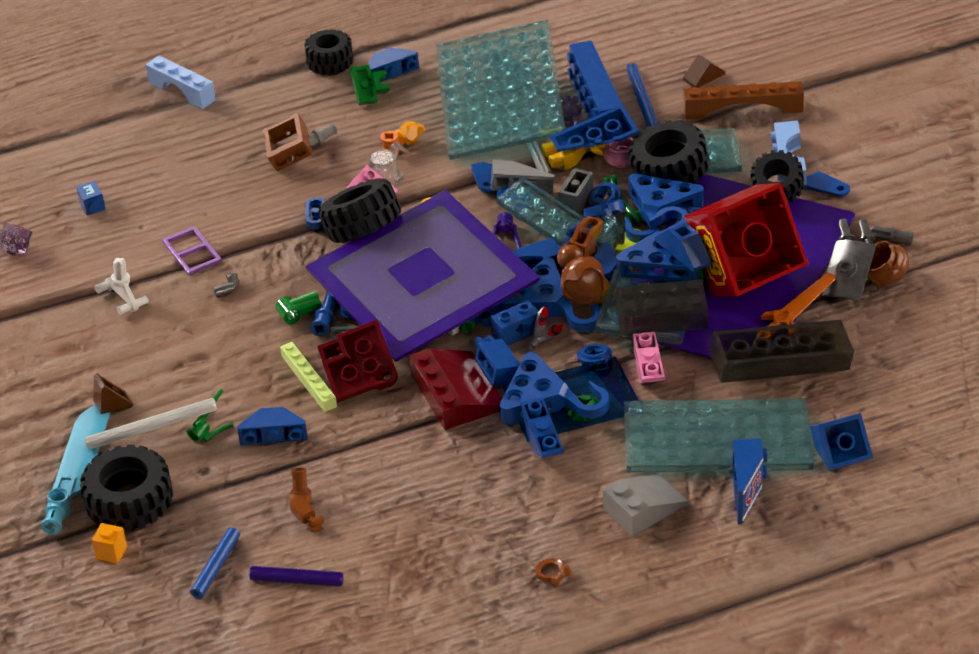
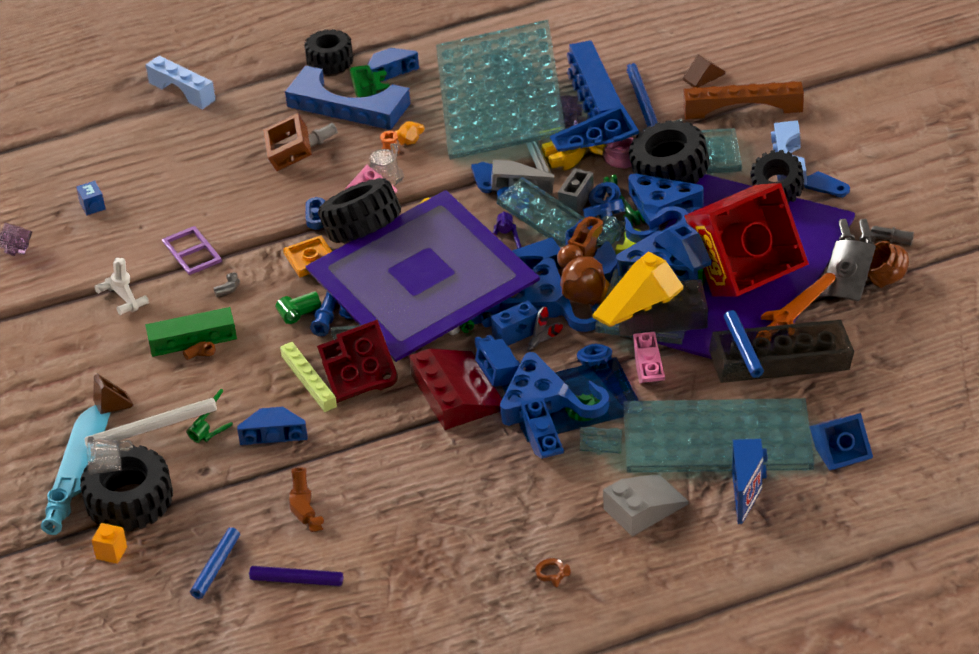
none -> clear hat [87,437,133,475]
none -> green brick [145,307,237,357]
none -> dark orange arm [183,342,216,360]
none -> light orange plate [283,235,332,278]
none -> blue arch [285,66,411,130]
none -> clear light blue hips [580,426,622,455]
none -> yellow wedge [593,251,683,327]
none -> blue piece [724,310,764,378]

